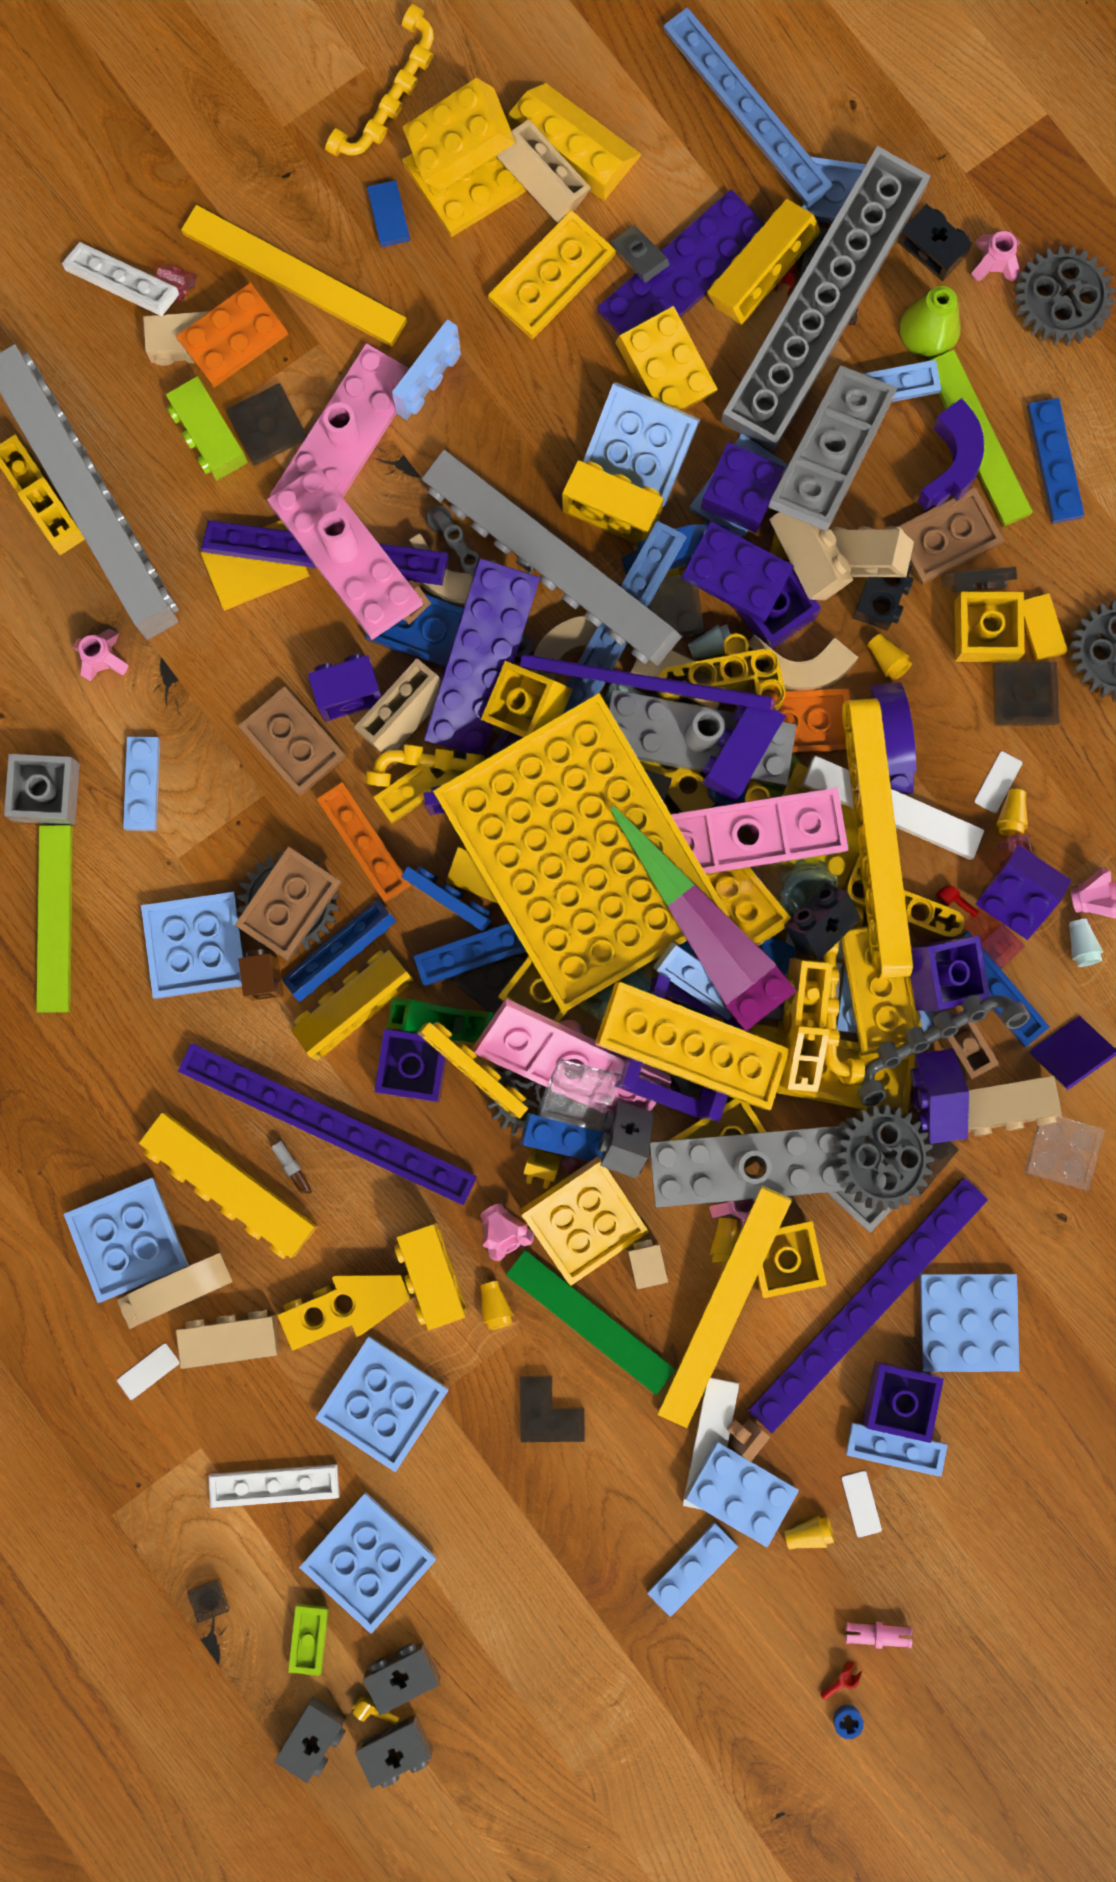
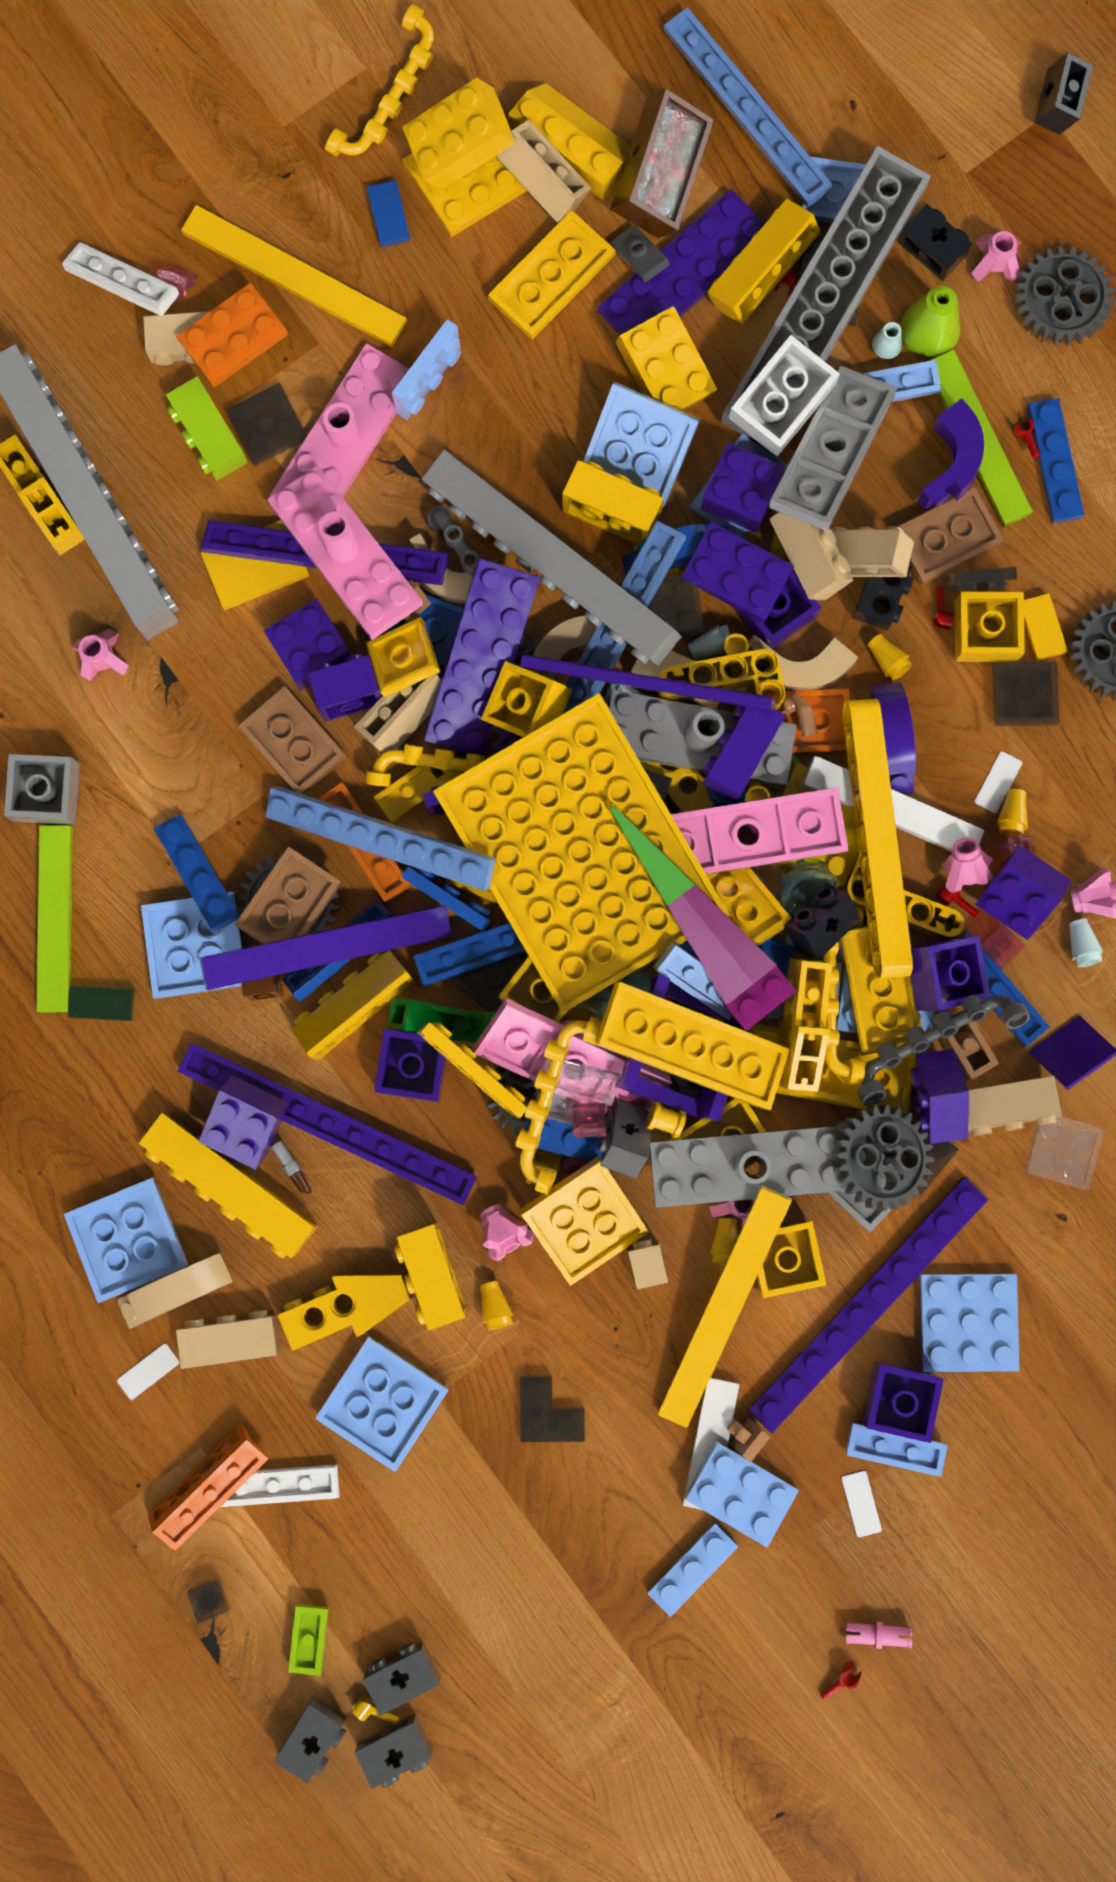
light blue plate [123,737,160,831] -> none
light blue plate [299,1492,437,1634] -> none
green tile [506,1250,676,1395] -> none
yellow cone [785,1515,834,1550] -> none
blue bush [833,1705,864,1739] -> none
none -> clear green tile [68,986,135,1022]
none -> orange fence [147,1423,268,1551]
none -> blue plate [154,814,240,933]
none -> dark purple tile [199,905,451,990]
none -> brick [199,1075,289,1170]
none -> dark purple brick [264,599,351,691]
none -> medium blue plate [266,786,496,891]
none -> yellow tile [366,617,441,697]
none -> yellow bar [516,1016,602,1195]
none -> clear pink tile [573,1103,606,1139]
none -> brick [610,89,714,238]
none -> yellow bush [646,1101,686,1139]
none -> white brick [729,335,840,457]
none -> medium nougat arm [782,694,818,736]
none -> light aqua cone [872,322,902,359]
none -> red hand [934,586,955,630]
none -> bright pink rock [941,838,994,893]
none -> red hand [1012,419,1039,458]
none -> black brick [1035,53,1093,135]

